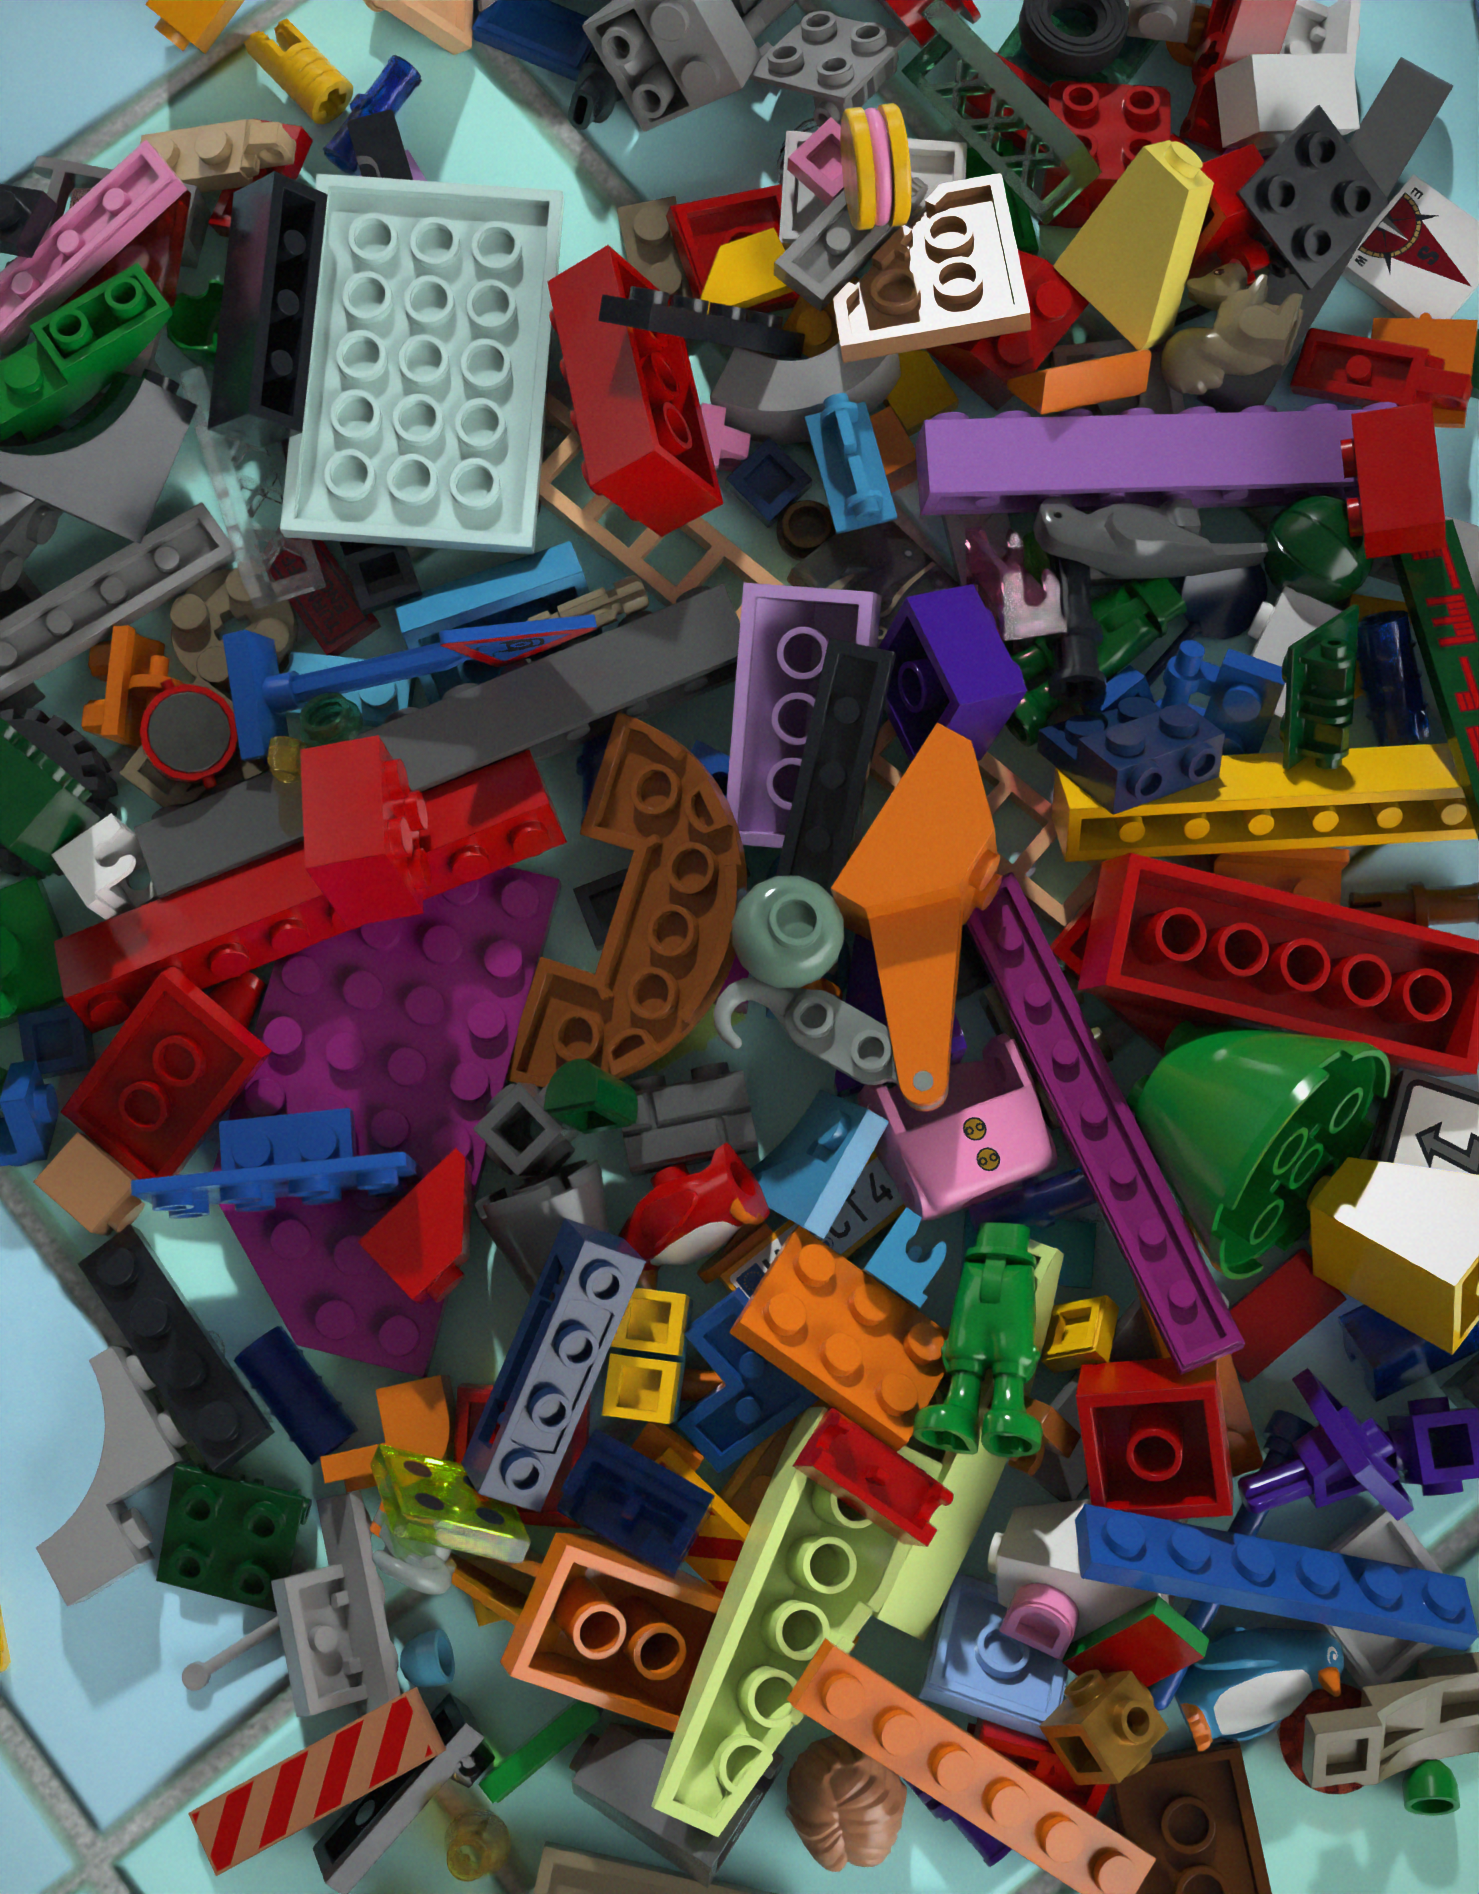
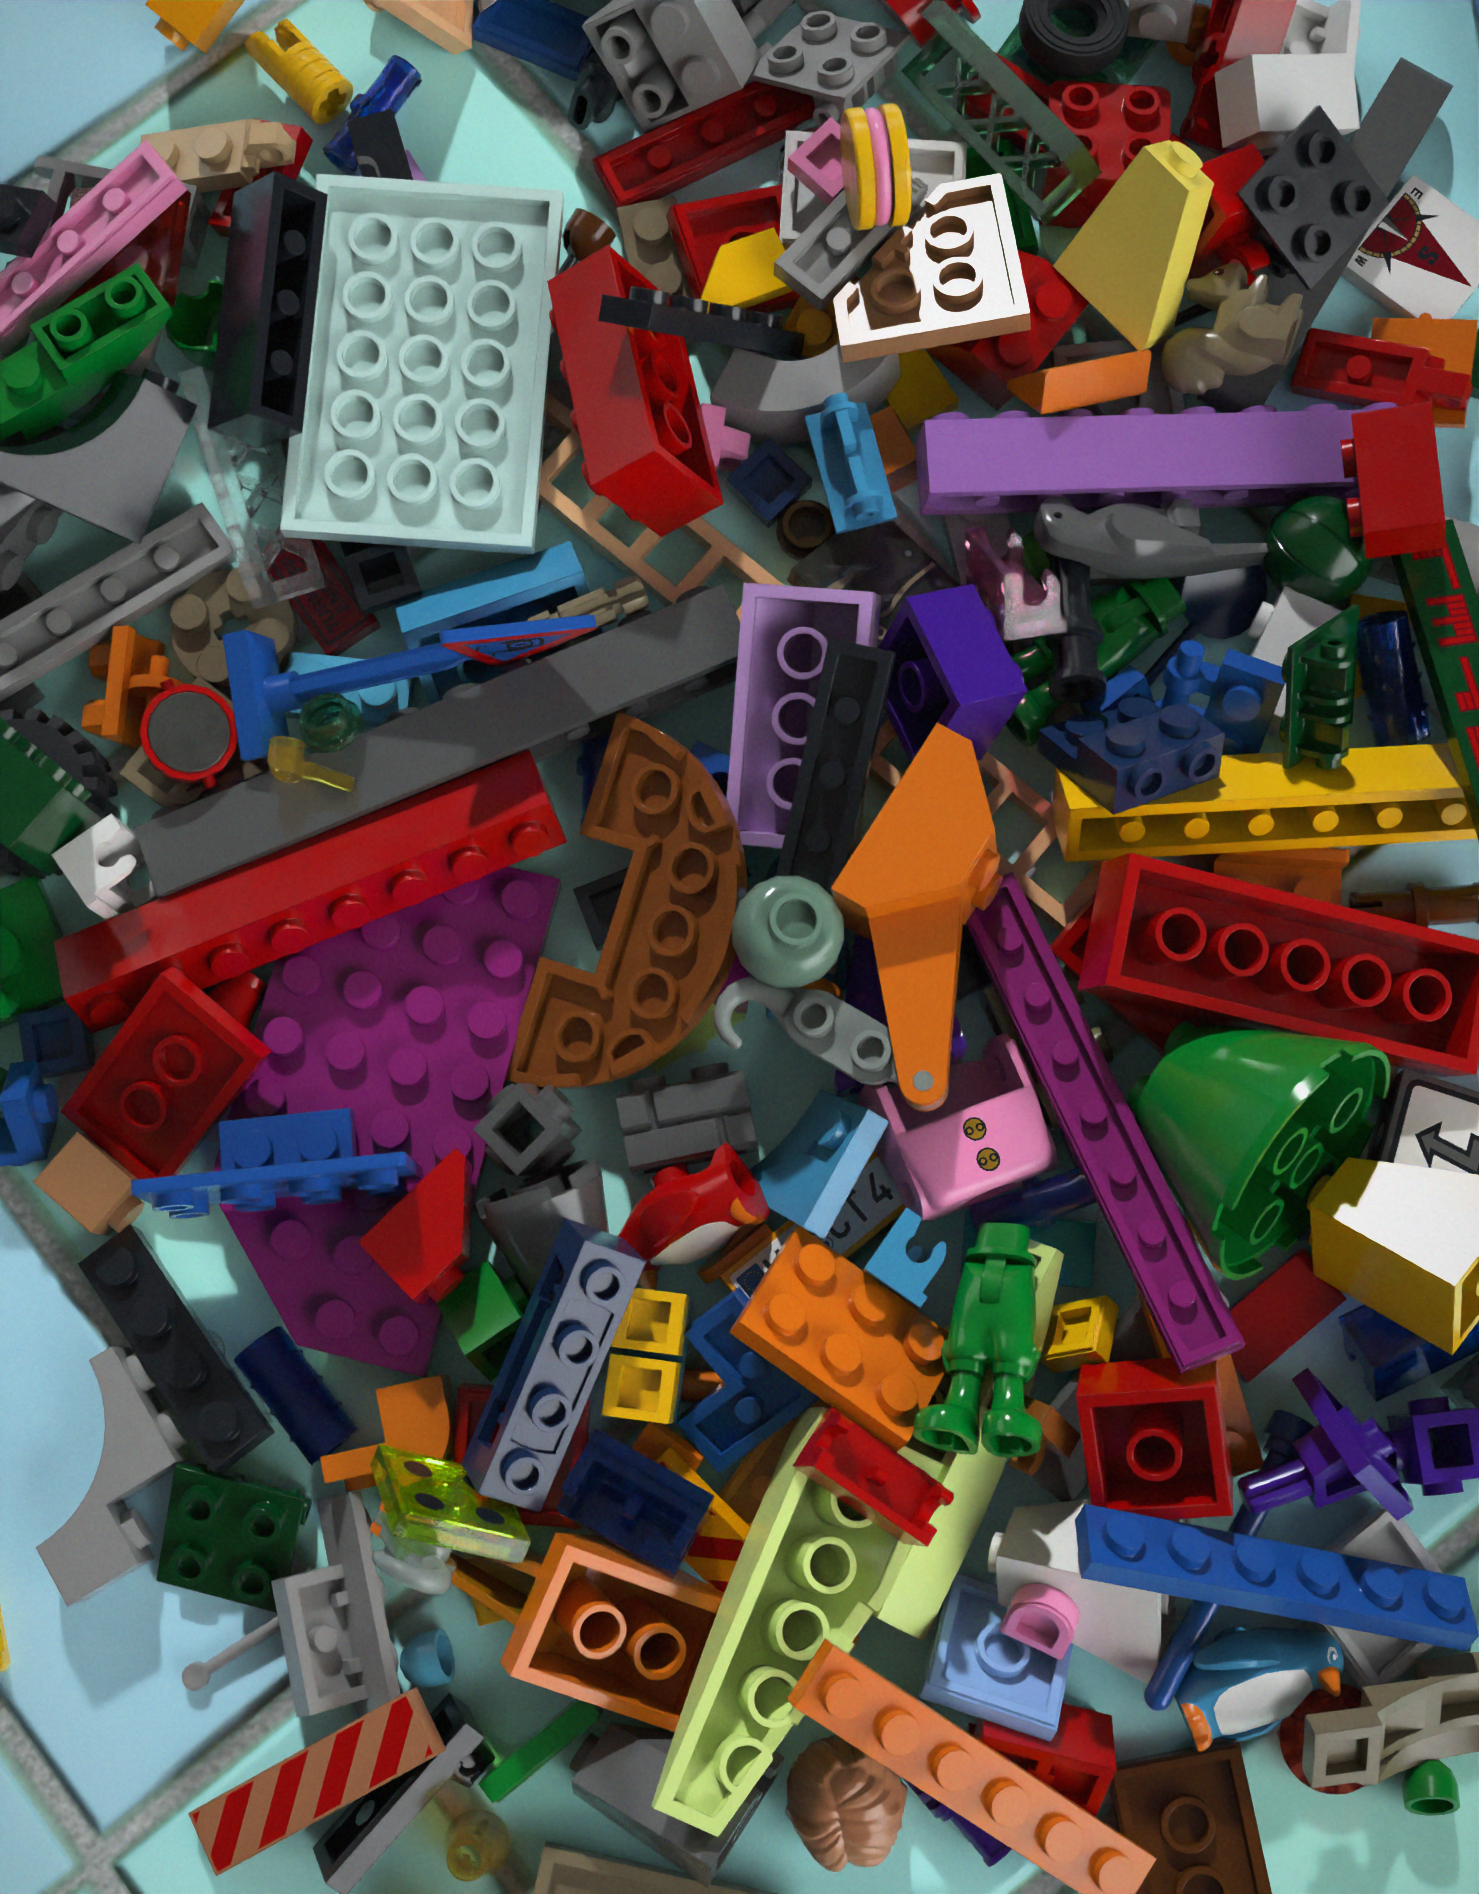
red brick [300,735,431,927] -> none
dark green brick [544,1059,638,1135] -> none
pearl gold brick [1039,1669,1169,1785] -> none
red tile [1062,1595,1209,1687] -> none
none -> green brick [436,1260,530,1382]
none -> reddish brown hinge [558,208,616,275]
none -> red tile [593,81,816,210]

